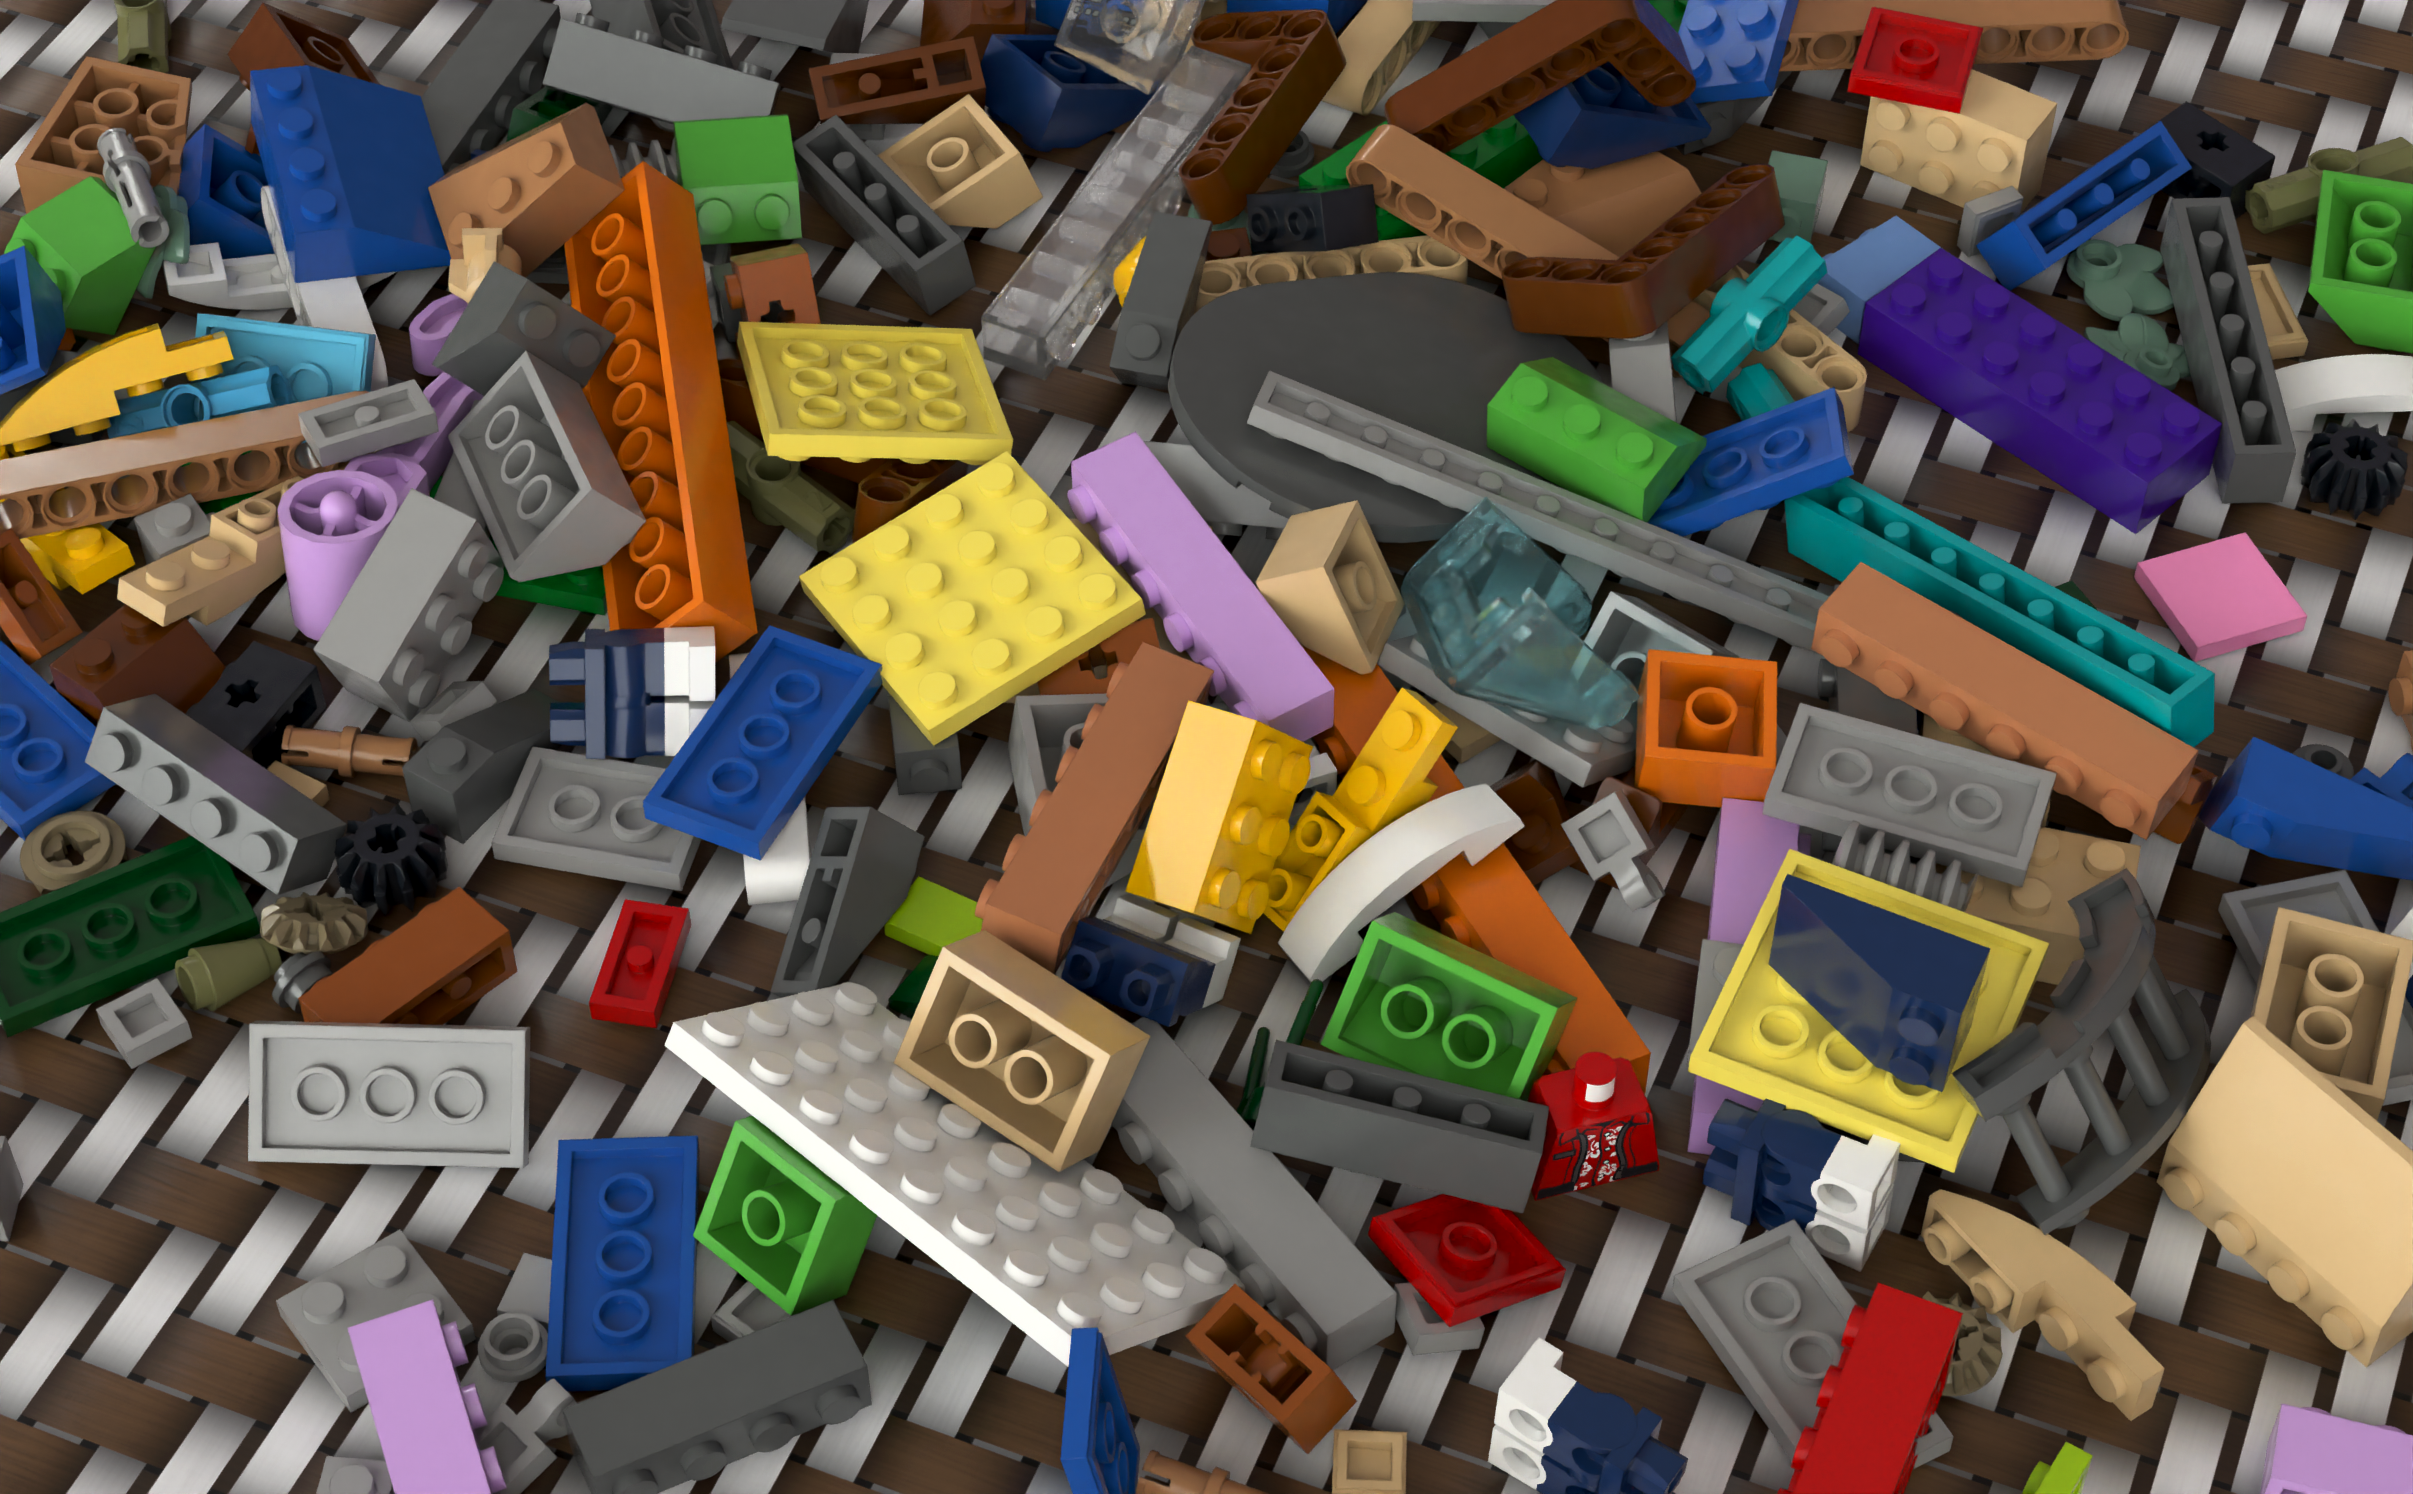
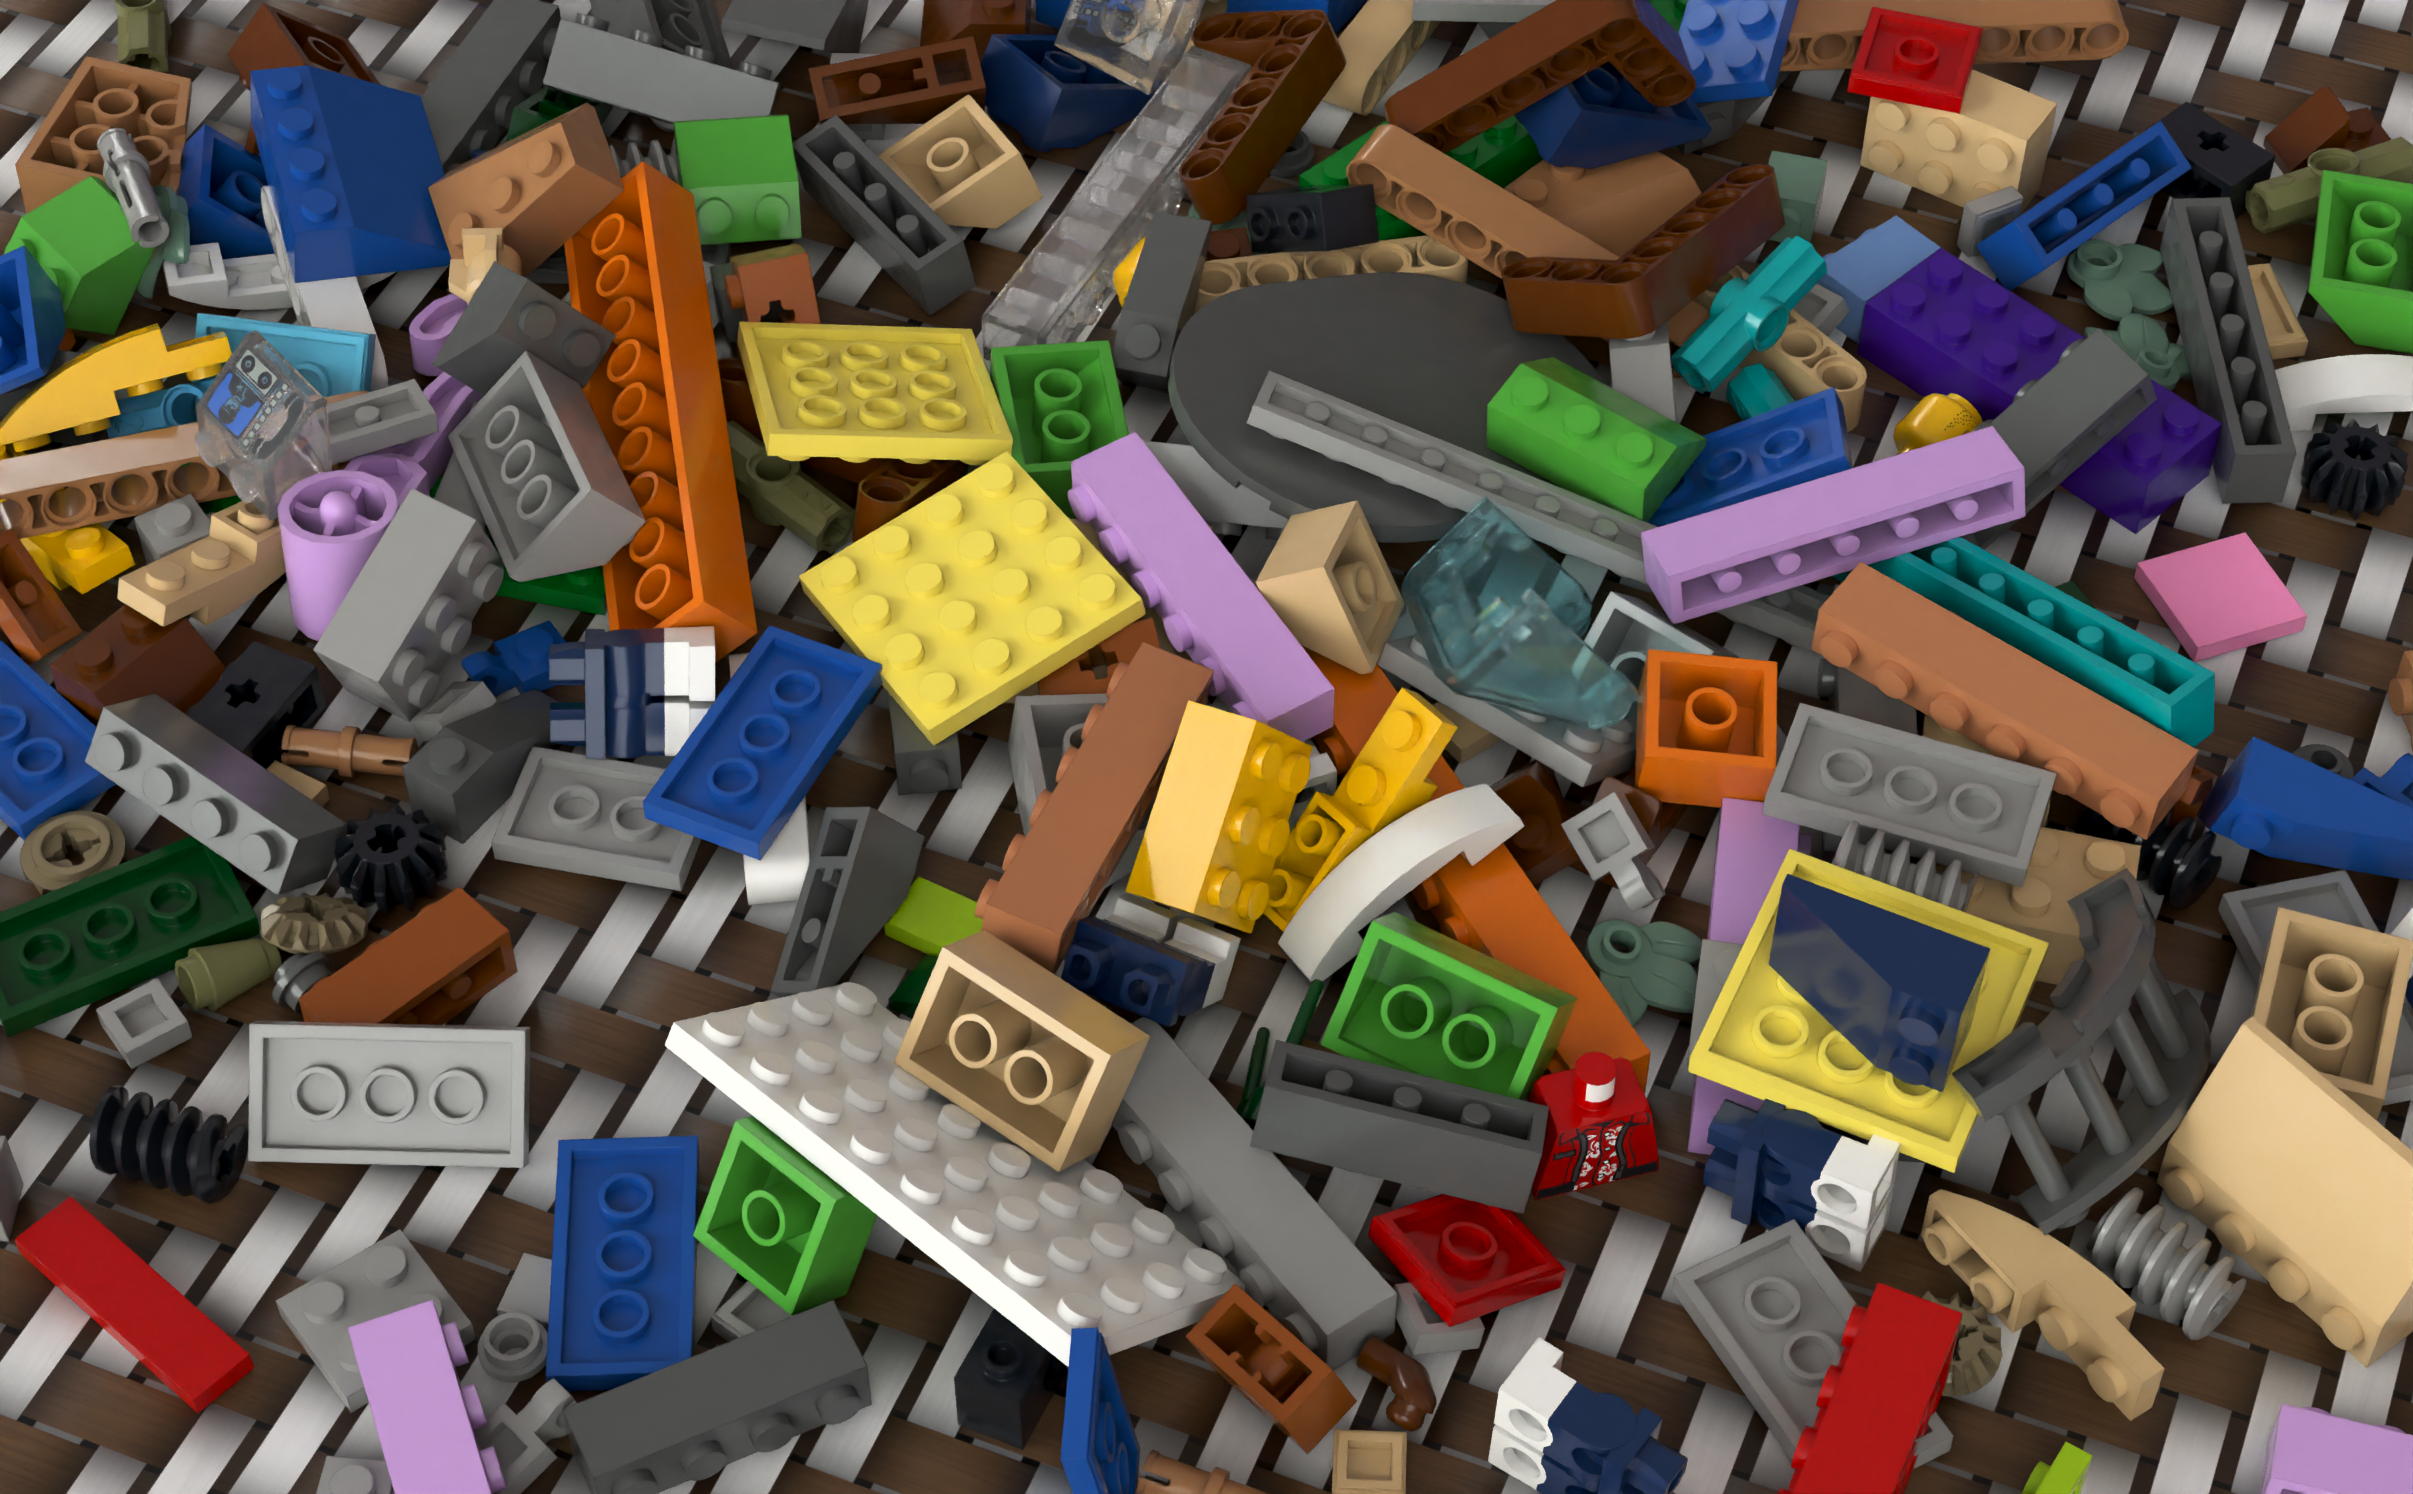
red plate [589,899,691,1028] -> none
none -> red tile [14,1196,254,1413]
none -> black piece [89,1085,248,1204]
none -> clear slope [195,330,332,521]
none -> blue plate [461,620,566,698]
none -> black brick [954,1308,1068,1450]
none -> bright green slope [990,340,1129,519]
none -> reddish brown arm [1357,1336,1437,1432]
none -> sand green plate [1585,919,1702,1027]
none -> lavender brick [1641,426,2025,624]
none -> yellow head [1893,393,1983,455]
none -> dark grey brick [1961,328,2157,550]
none -> black piece [2075,806,2222,910]
none -> light grey piece [2087,1187,2247,1340]
none -> reddish brown slope [2263,86,2391,174]

